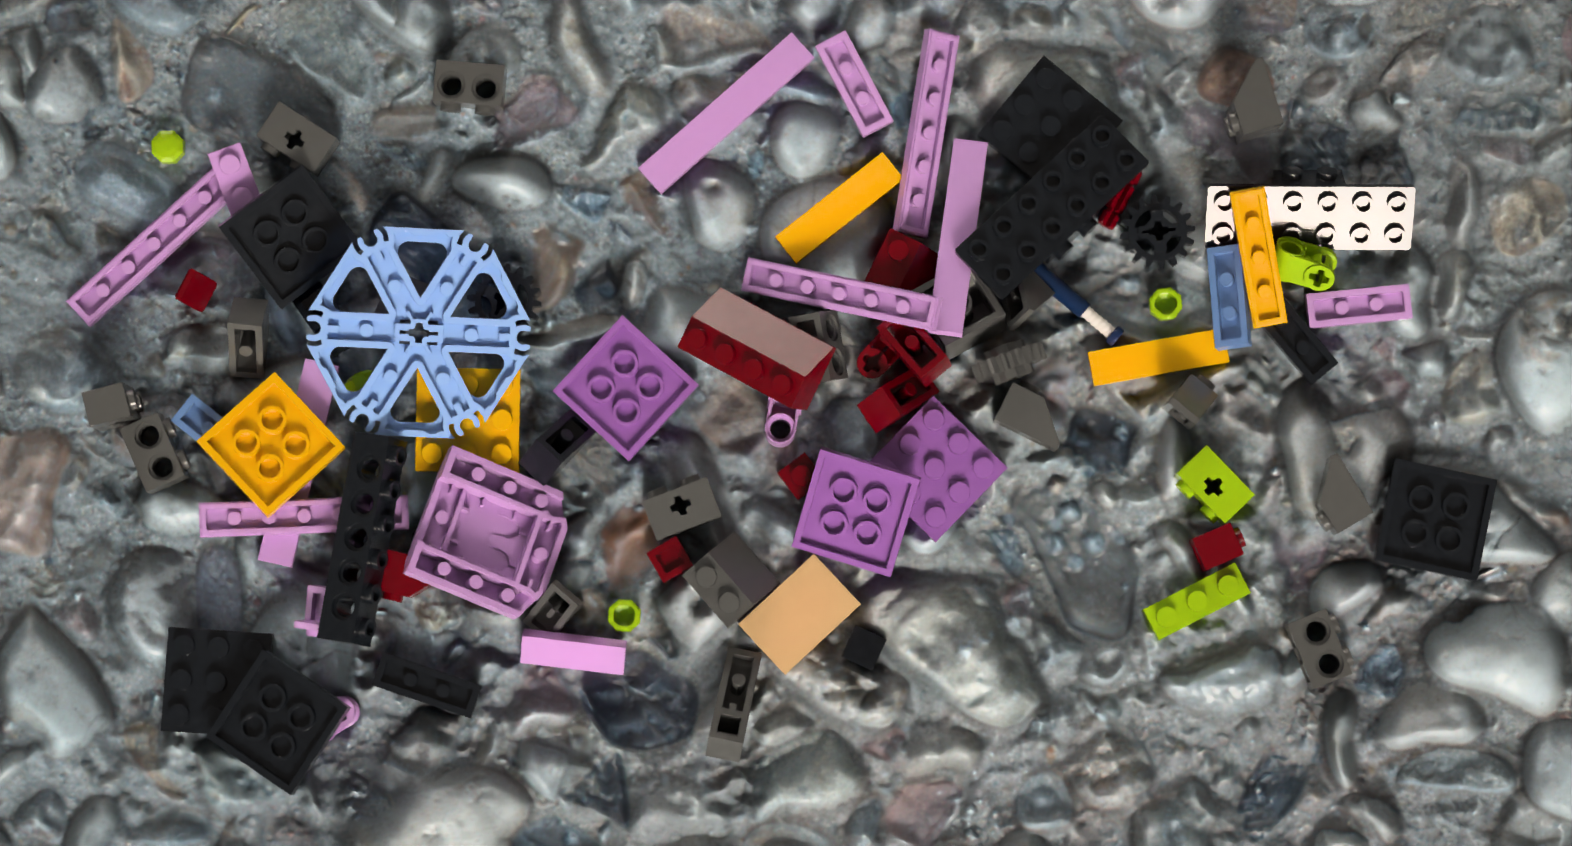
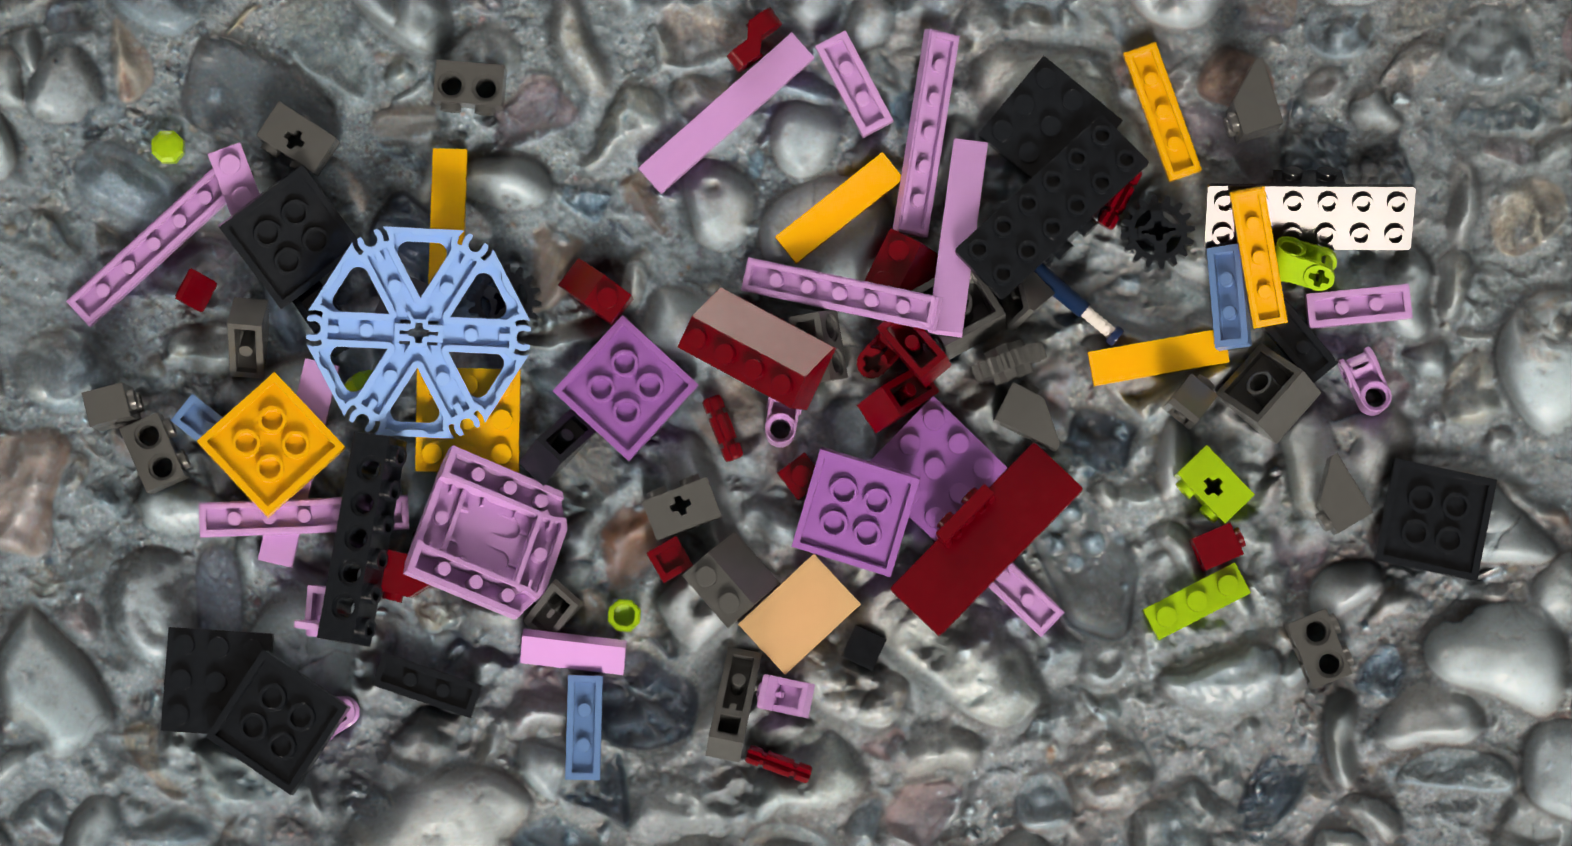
lime tile [1148,287,1182,321] -> none
none -> yellow tile [428,148,468,284]
none -> dark red slope [558,258,634,326]
none -> medium blue plate [565,675,603,780]
none -> dark red axle [702,395,743,462]
none -> dark red piece [726,7,782,73]
none -> dark red axle [745,745,813,783]
none -> lavender bracket [756,674,815,718]
none -> dark red bracket [891,443,1083,636]
none -> lavender tile [989,563,1065,637]
none -> yellow tile [1123,42,1202,183]
none -> dark grey slope [1216,343,1322,444]
none -> lavender piece [1337,346,1392,416]

